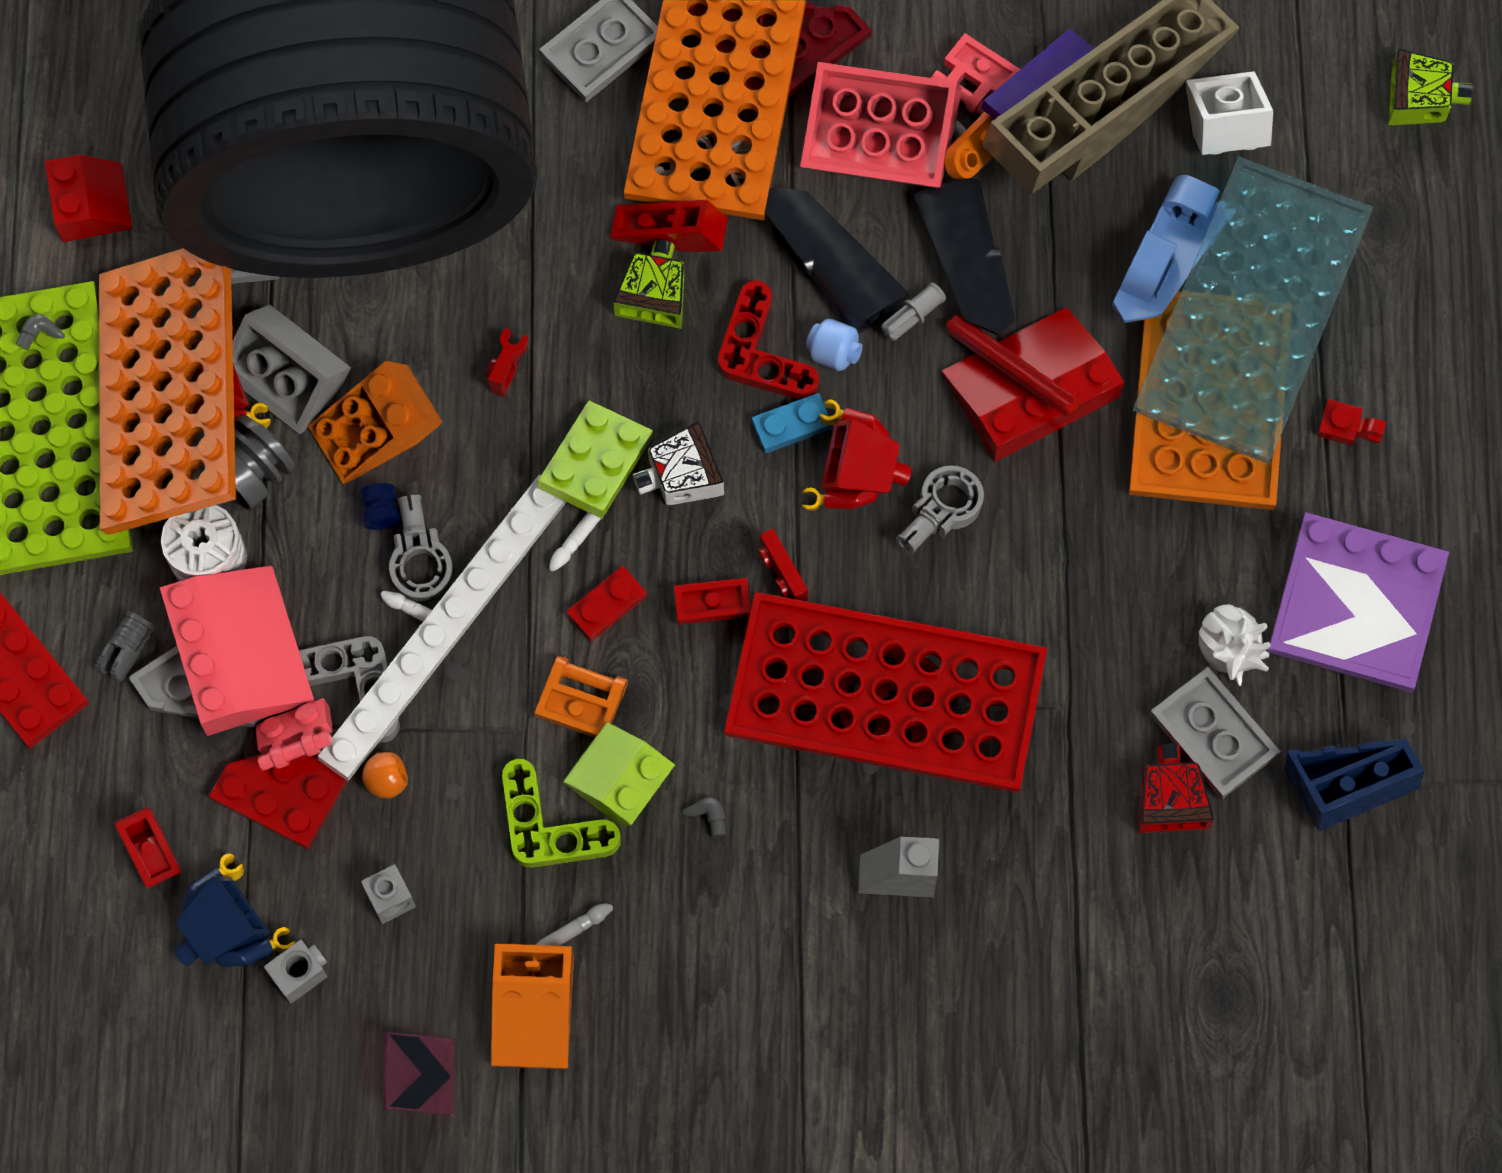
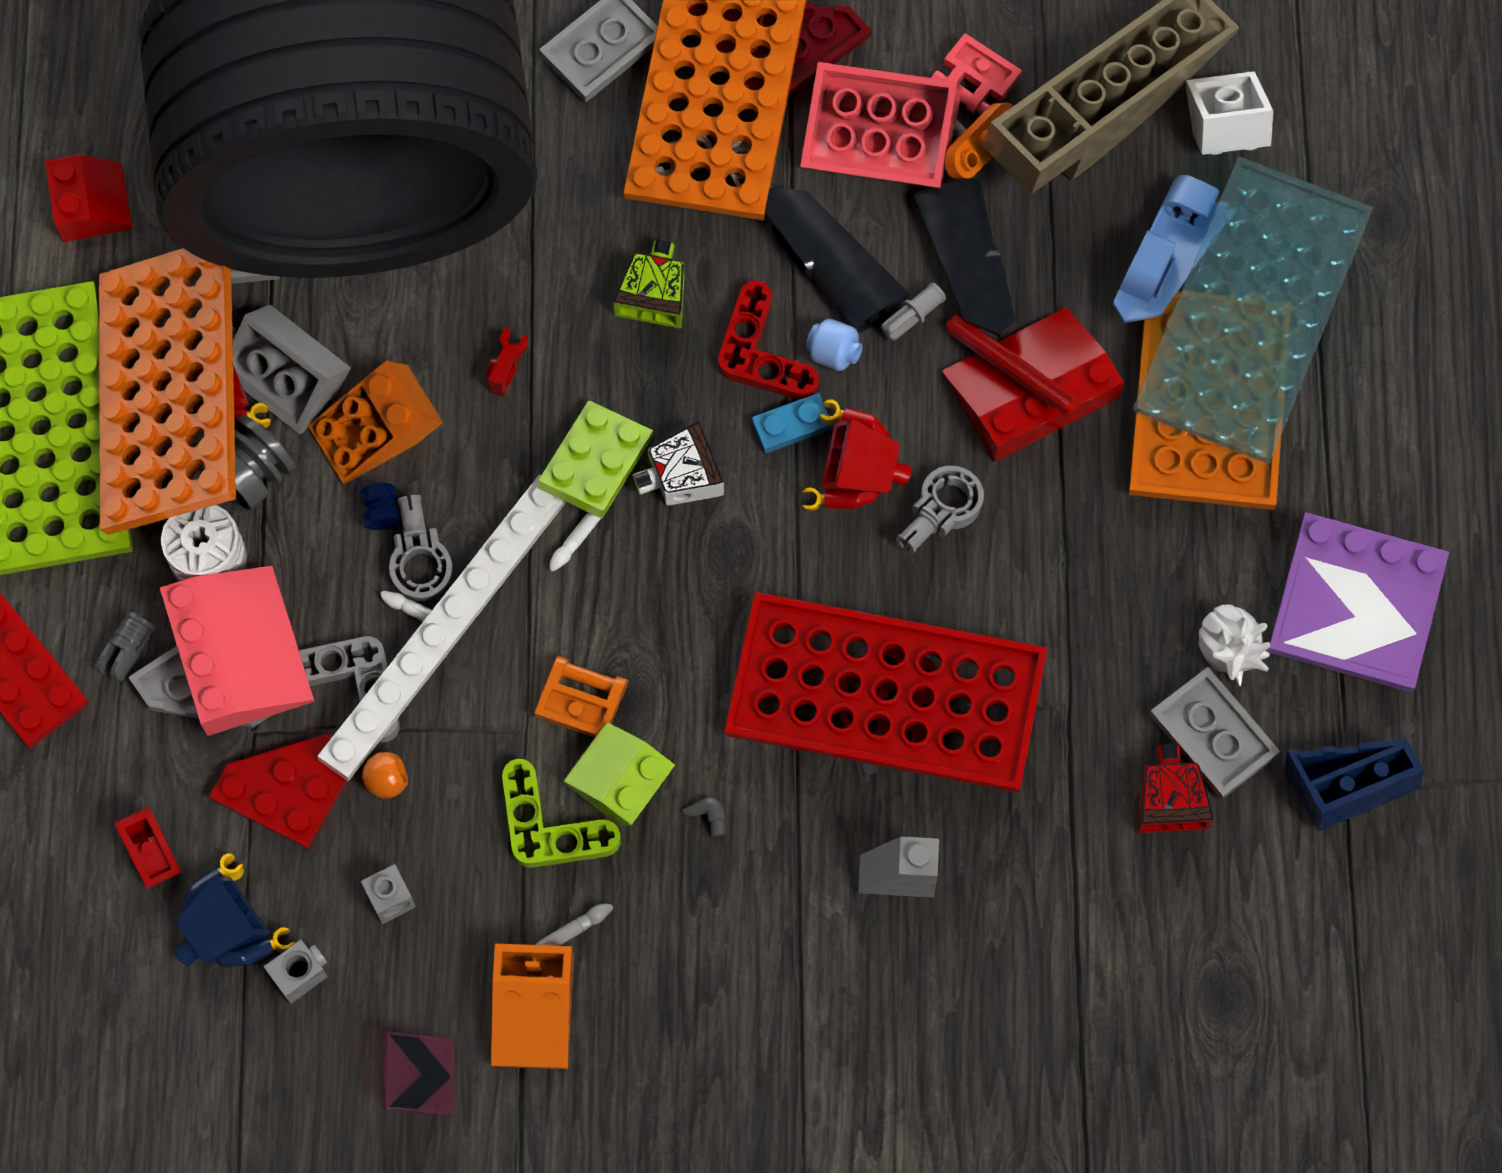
dark grey animal [15,314,65,351] -> none
coral plate [255,698,333,771] -> none
red plate [567,566,647,642] -> none
red slope [610,200,728,253] -> none
red plate [674,578,751,625] -> none
red plate [757,528,808,602] -> none
dark purple tile [981,29,1094,119] -> none
red plate [1318,399,1386,446] -> none
torso [1388,49,1473,125] -> none

